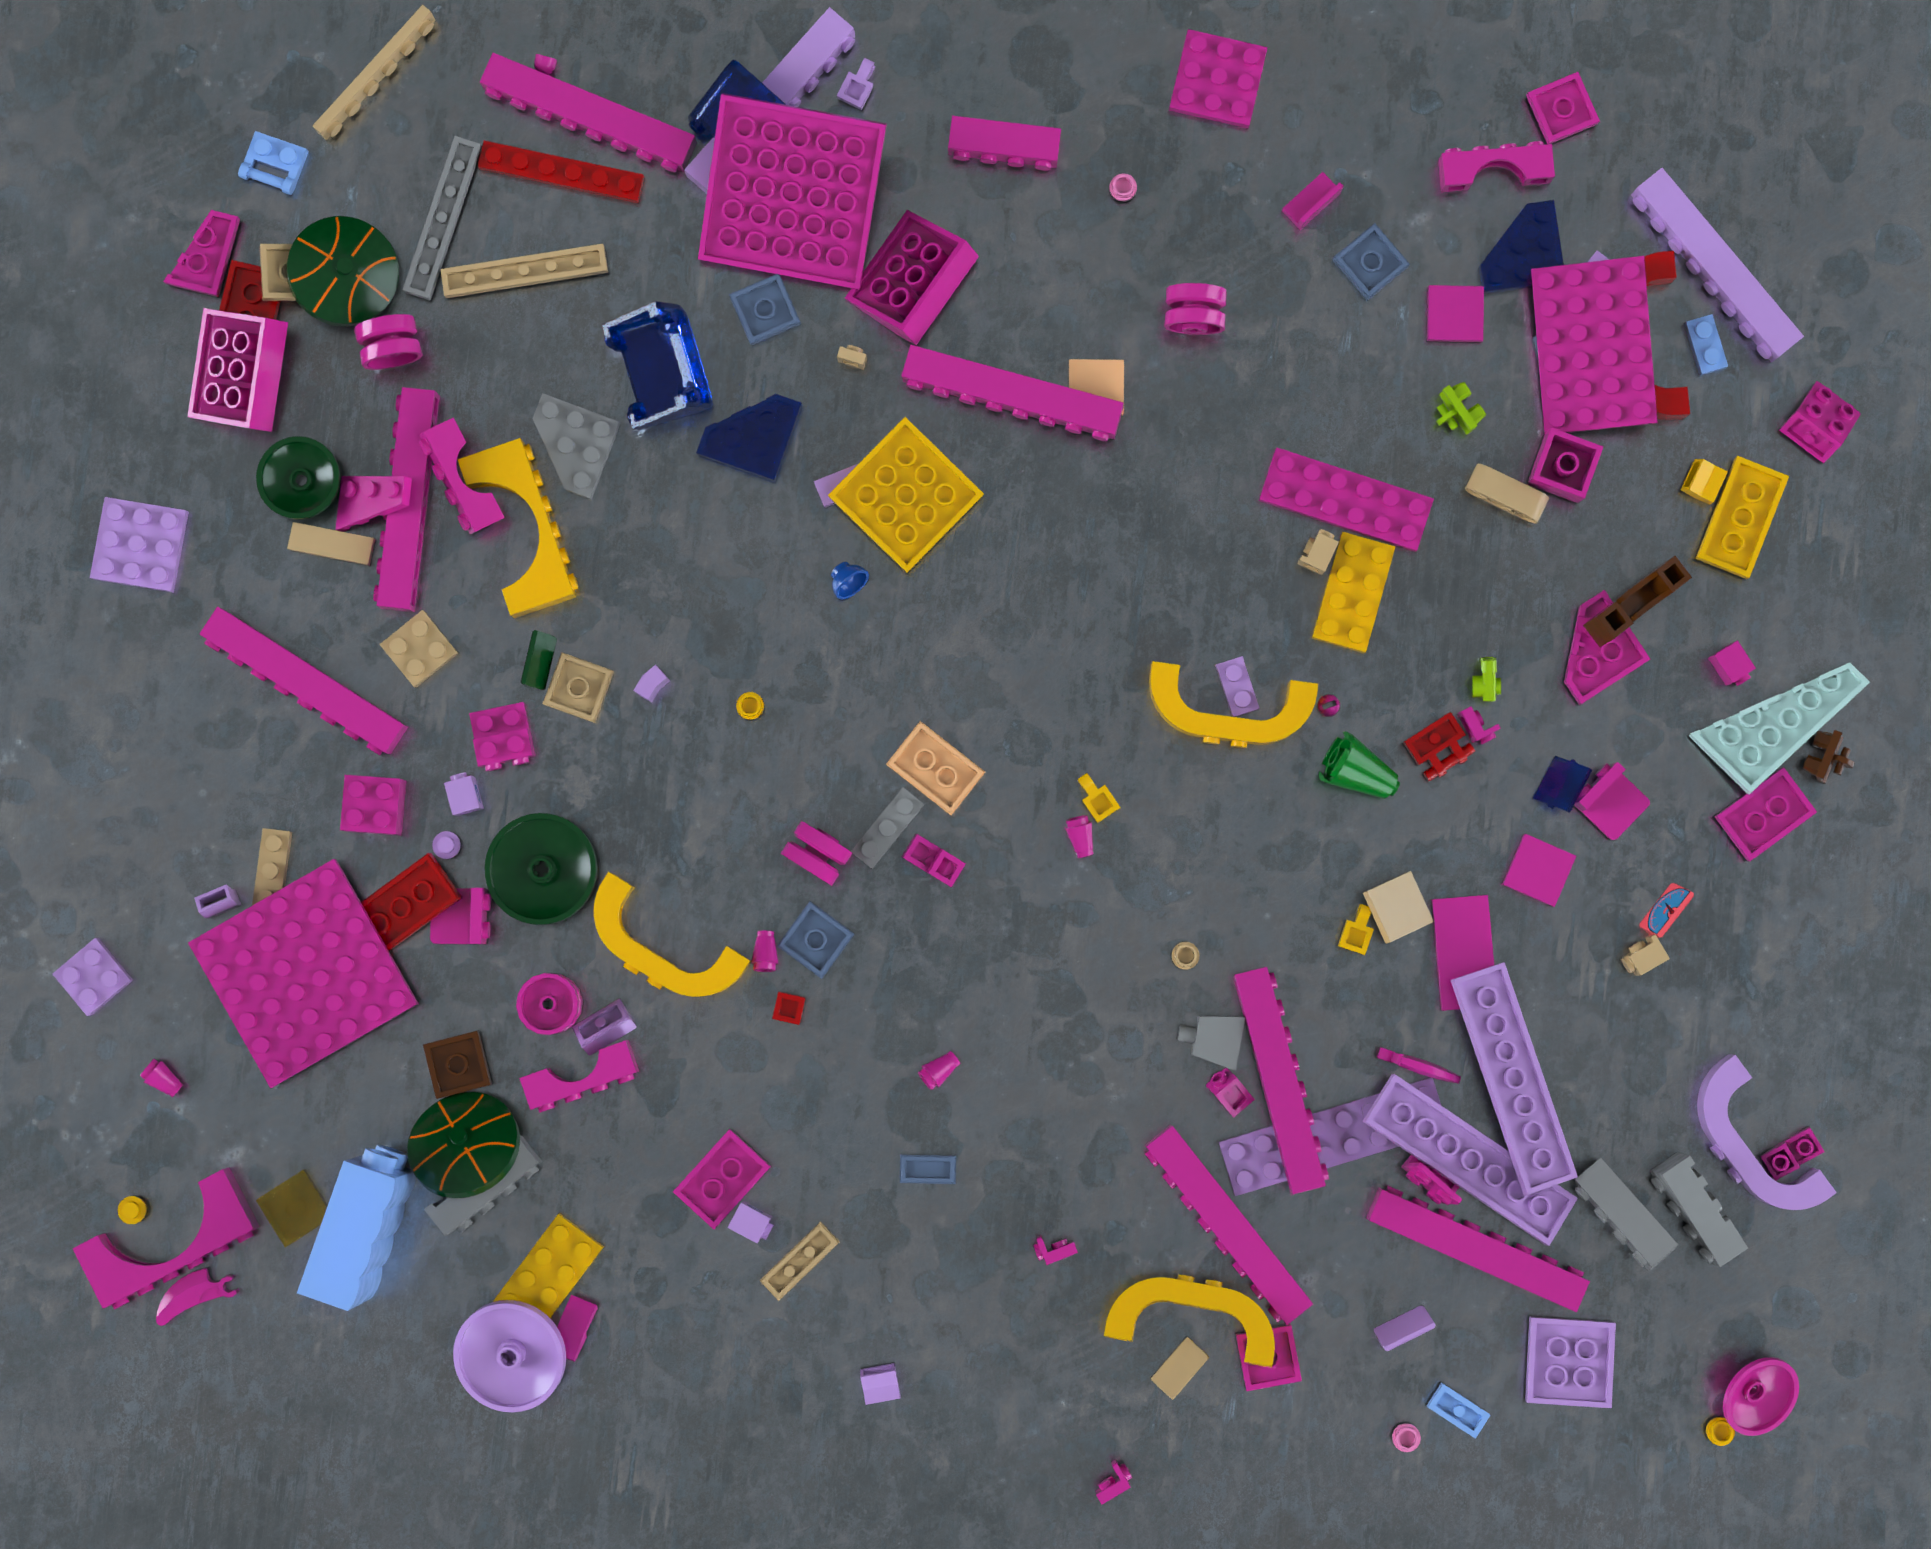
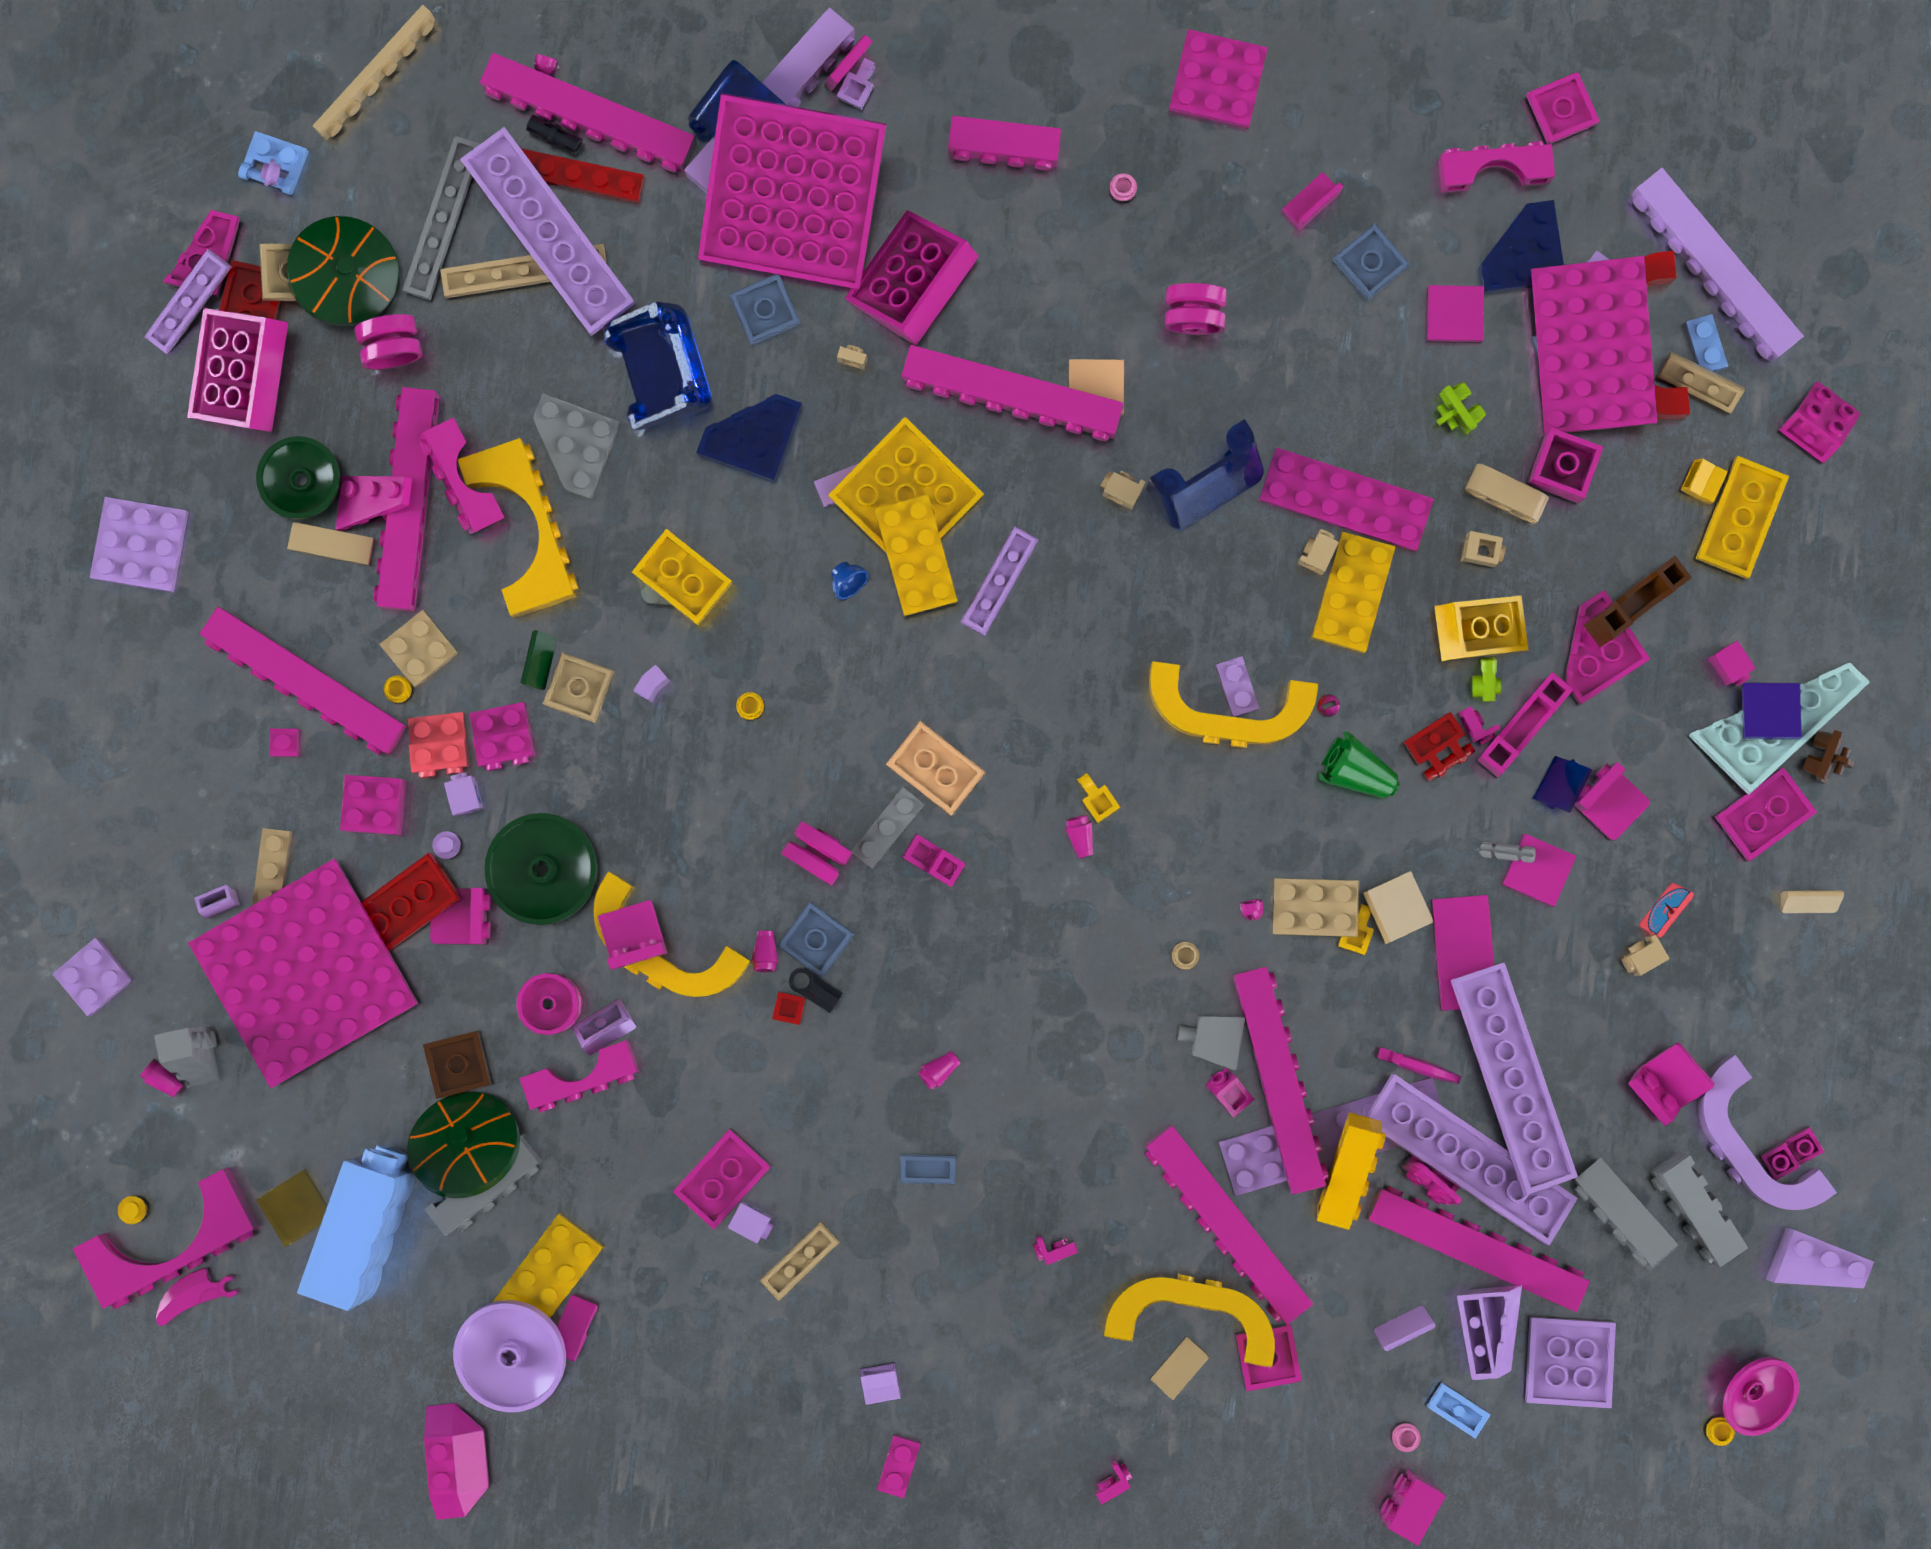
none -> lavender tile [144,249,232,354]
none -> light grey wedge [154,1026,220,1088]
none -> lavender plate [260,159,282,187]
none -> dark pink plate [269,728,300,757]
none -> yellow plate [383,675,412,703]
none -> coral plate [408,712,470,778]
none -> dark pink wedge [424,1403,489,1520]
none -> lavender plate [460,127,636,336]
none -> black pin [526,115,583,155]
none -> dark pink bracket [598,900,667,970]
none -> yellow piece [632,529,732,626]
none -> black piece [789,968,843,1013]
none -> dark pink tile [824,35,873,92]
none -> yellow plate [875,494,958,616]
none -> dark pink plate [877,1434,921,1499]
none -> lavender tile [961,526,1039,636]
none -> tan brick [1101,471,1146,510]
none -> clear blue windscreen [1146,419,1264,530]
none -> dark pink hinge [1240,899,1264,920]
none -> tan plate [1273,878,1359,937]
none -> yellow brick [1317,1112,1386,1230]
none -> dark pink brick [1380,1469,1446,1546]
none -> yellow slope [1434,596,1529,661]
none -> lavender wedge [1457,1285,1522,1380]
none -> tan brick [1461,531,1506,567]
none -> dark pink arch [1477,672,1574,778]
none -> light grey axle [1480,841,1536,863]
none -> dark pink bracket [1628,1042,1715,1126]
none -> tan tile [1657,351,1745,414]
none -> dark purple tile [1742,683,1802,740]
none -> lavender wedge [1766,1227,1874,1288]
none -> tan slope [1780,890,1844,913]

